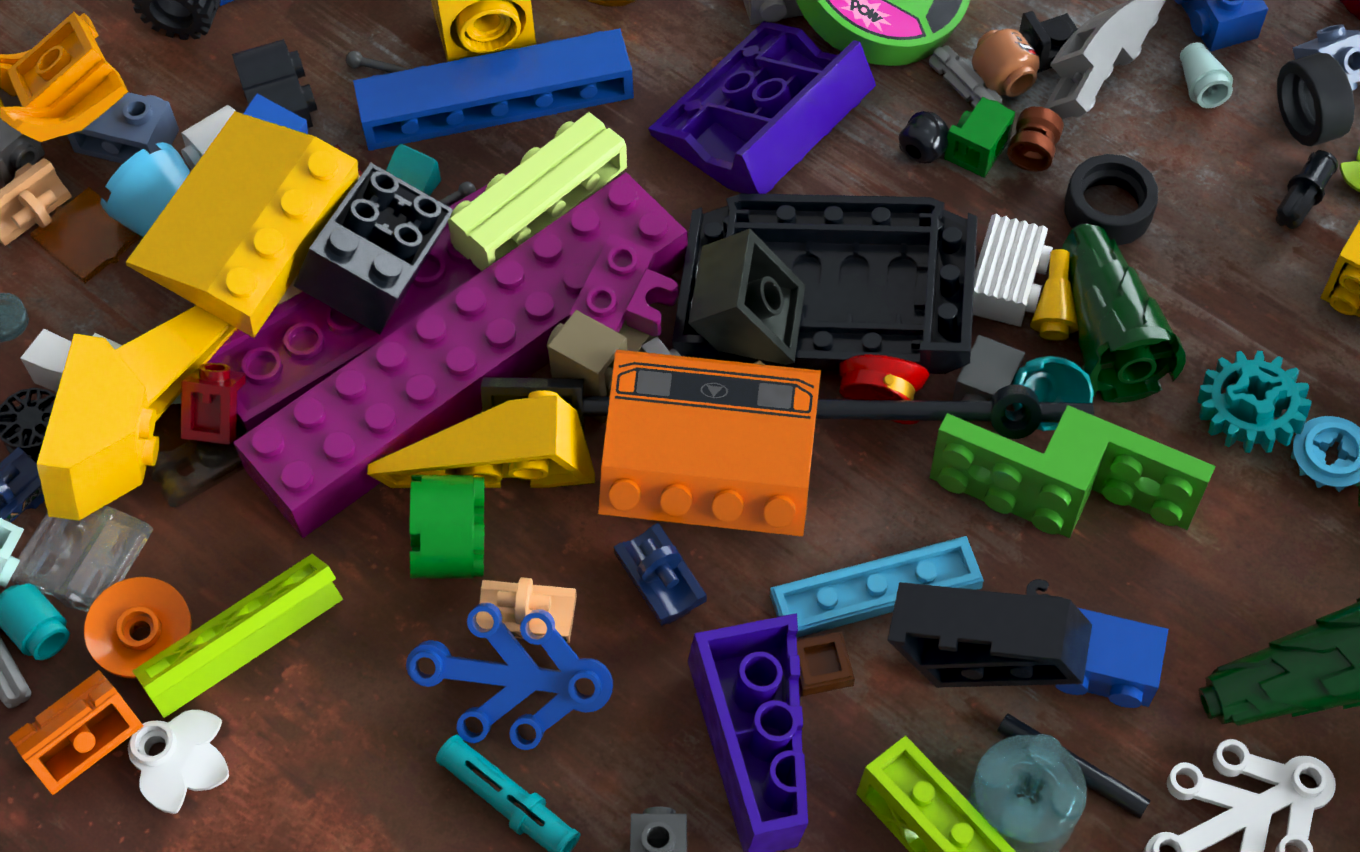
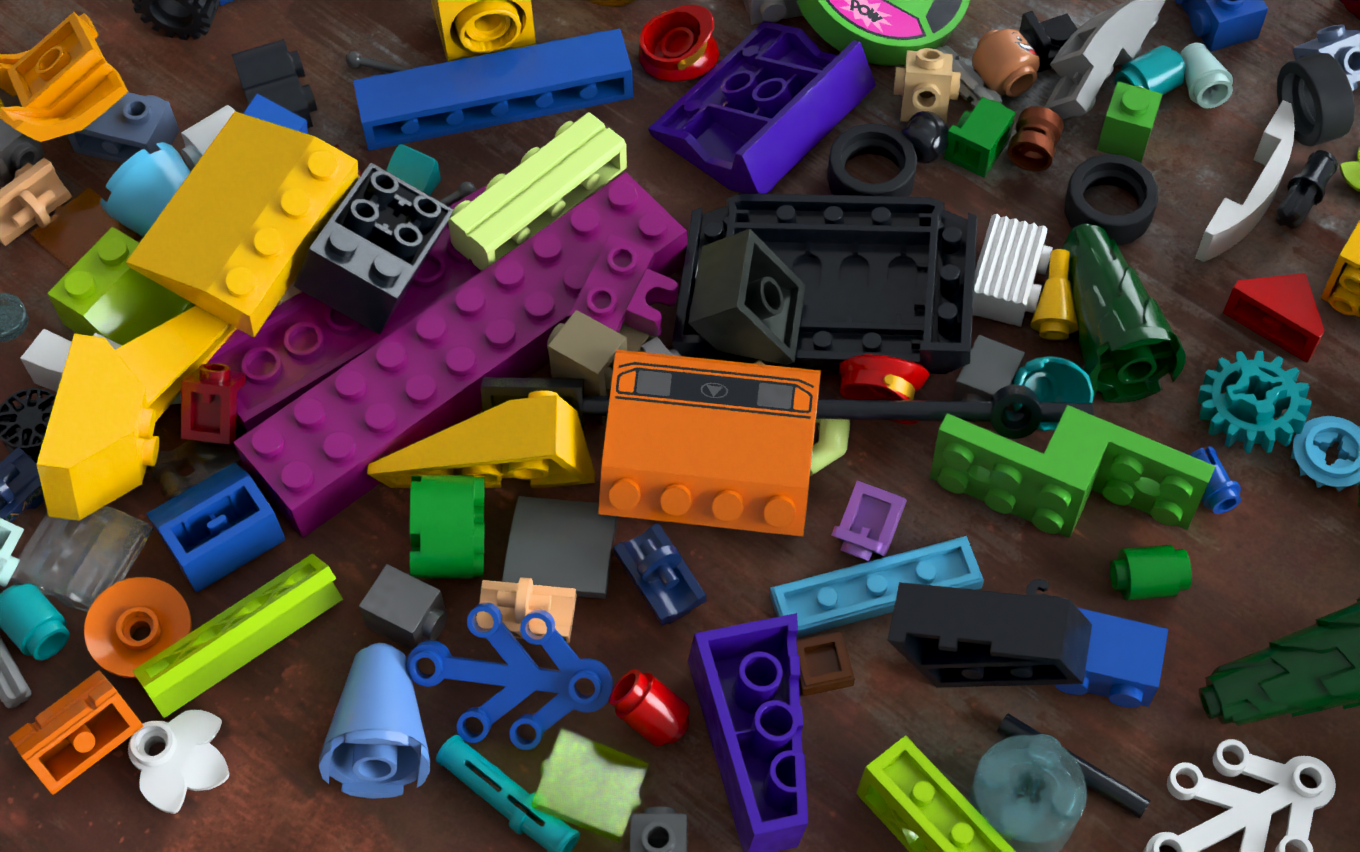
none -> lime slope [47,226,195,346]
none -> blue slope [146,462,286,593]
none -> medium blue cone [319,643,430,799]
none -> flat silver brick [359,564,447,650]
none -> dark grey slope [502,496,618,599]
none -> clear neon green piece [531,728,649,843]
none -> red brick [609,669,689,747]
none -> red piece [639,5,719,82]
none -> yellowish green arm [810,419,850,476]
none -> black tyre [827,123,917,197]
none -> medium lavender bracket [831,480,907,561]
none -> tan brick [893,48,961,123]
none -> bright green brick [1097,82,1163,162]
none -> green brick [1109,545,1192,601]
none -> teal brick [1114,45,1186,95]
none -> blue pin [1190,446,1241,514]
none -> white slope [1195,100,1295,262]
none -> red slope [1223,273,1324,363]

